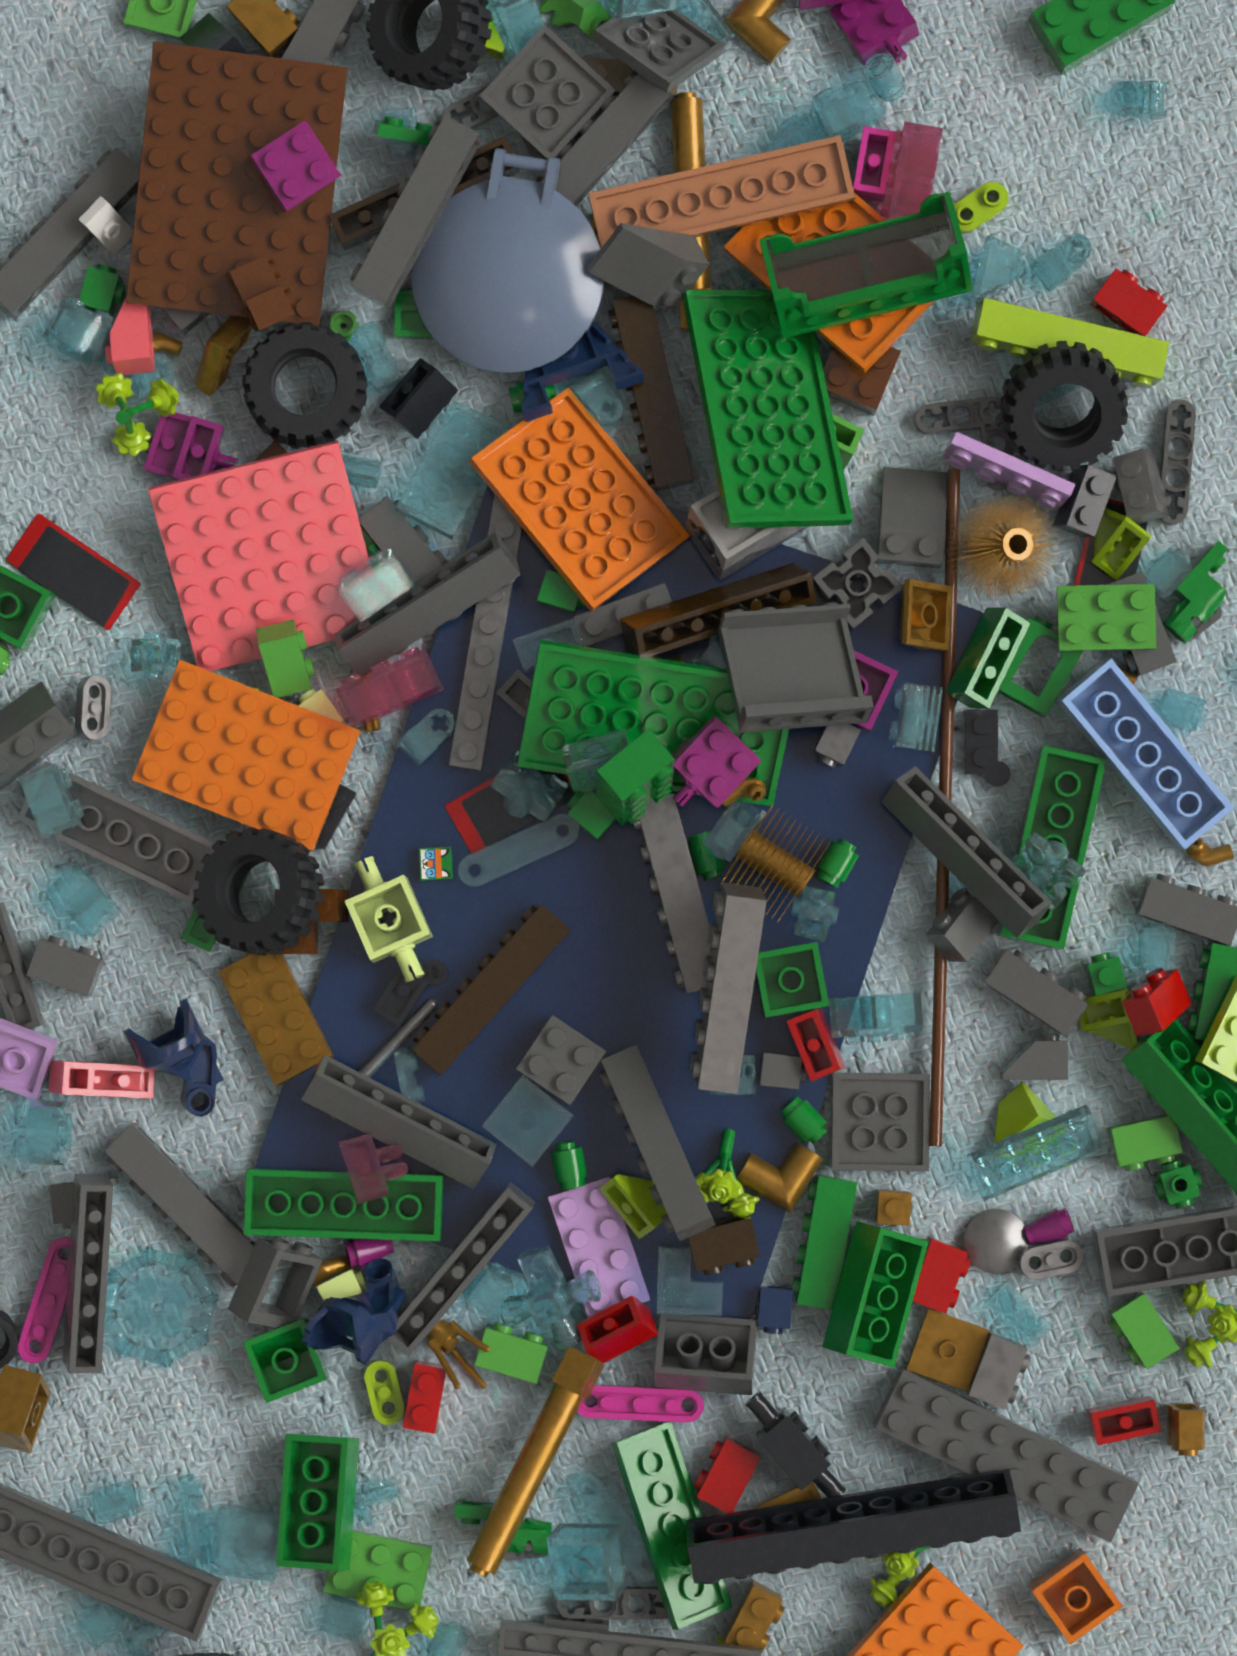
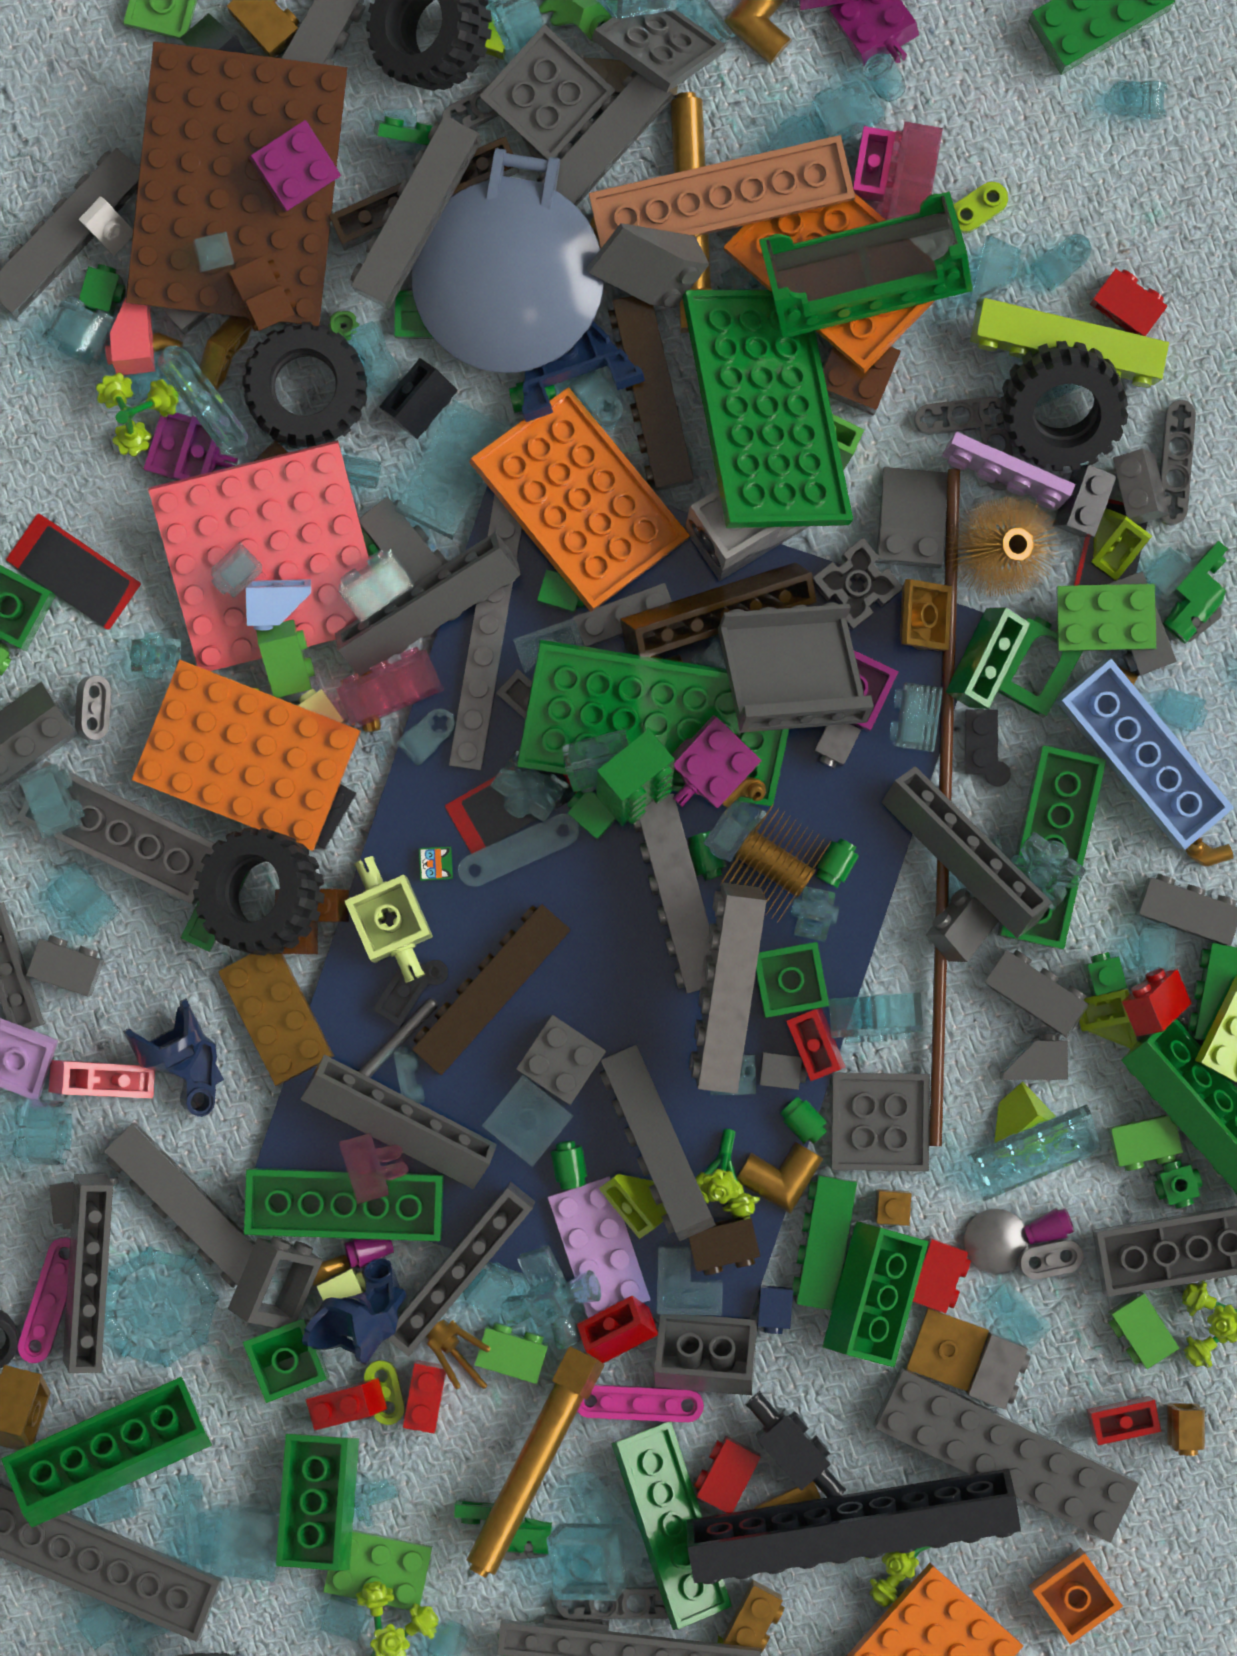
none -> green brick [1,1376,212,1528]
none -> clear light blue plate [158,346,248,454]
none -> clear light blue brick [192,232,234,272]
none -> clear light blue brick [211,542,262,598]
none -> light blue slope [246,579,311,630]
none -> red brick [305,1378,387,1431]

